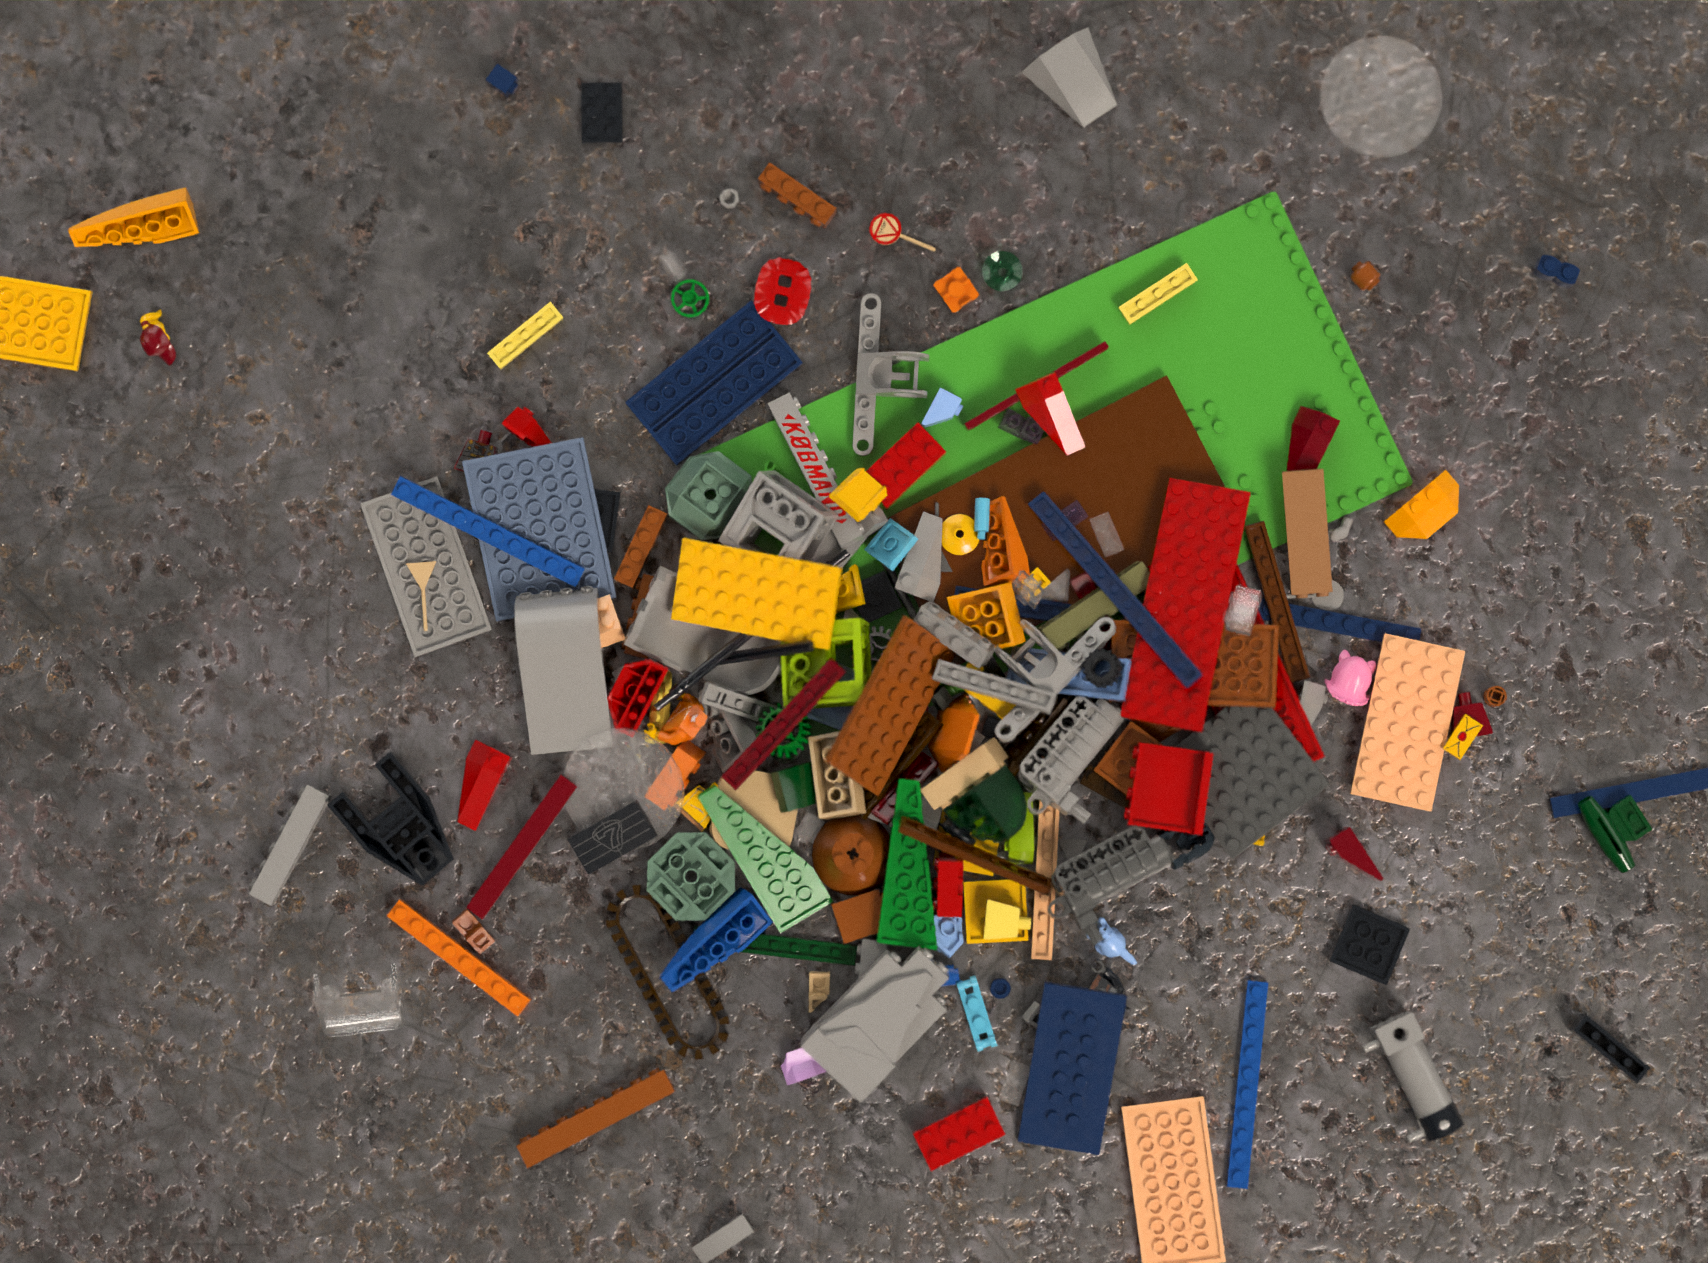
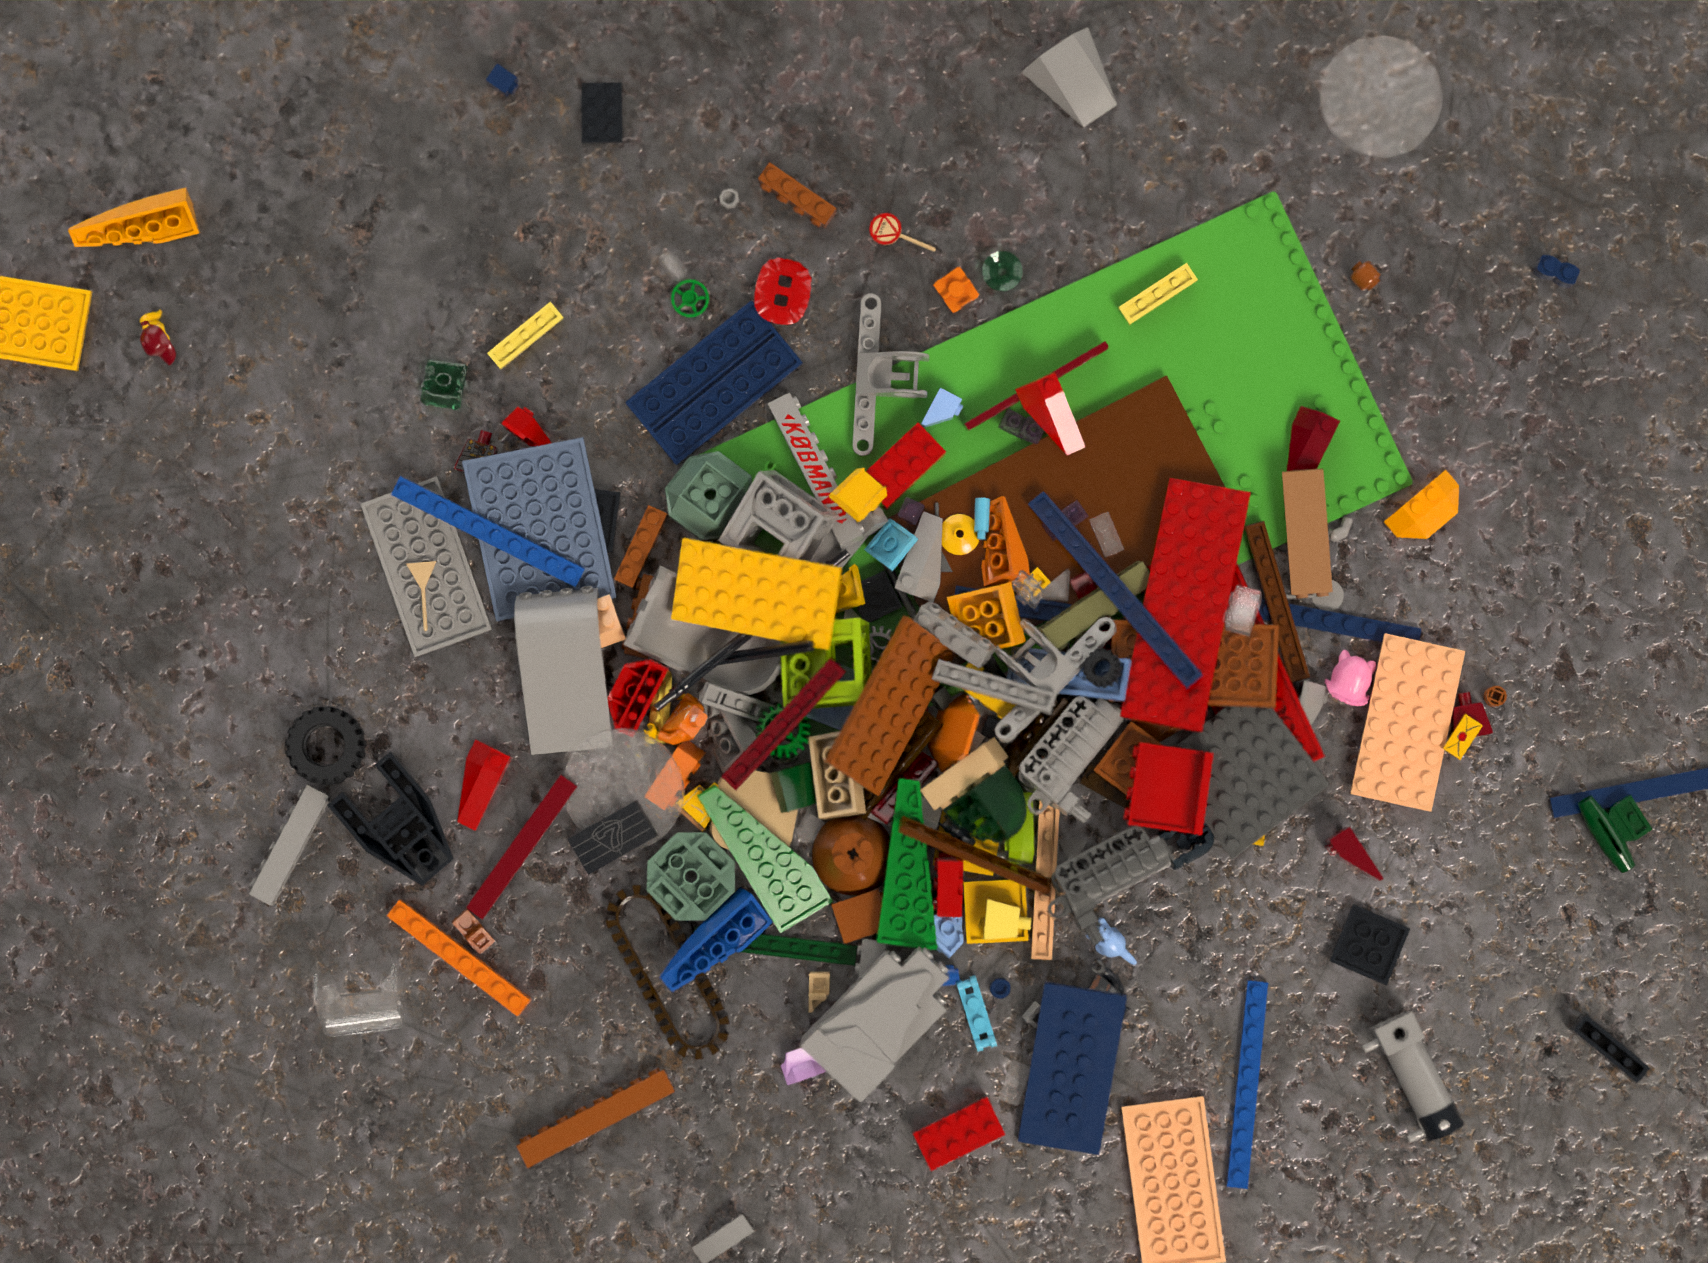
none -> black tyre [285,706,367,785]
none -> clear green slope [420,359,468,410]
none -> brick [897,497,925,526]

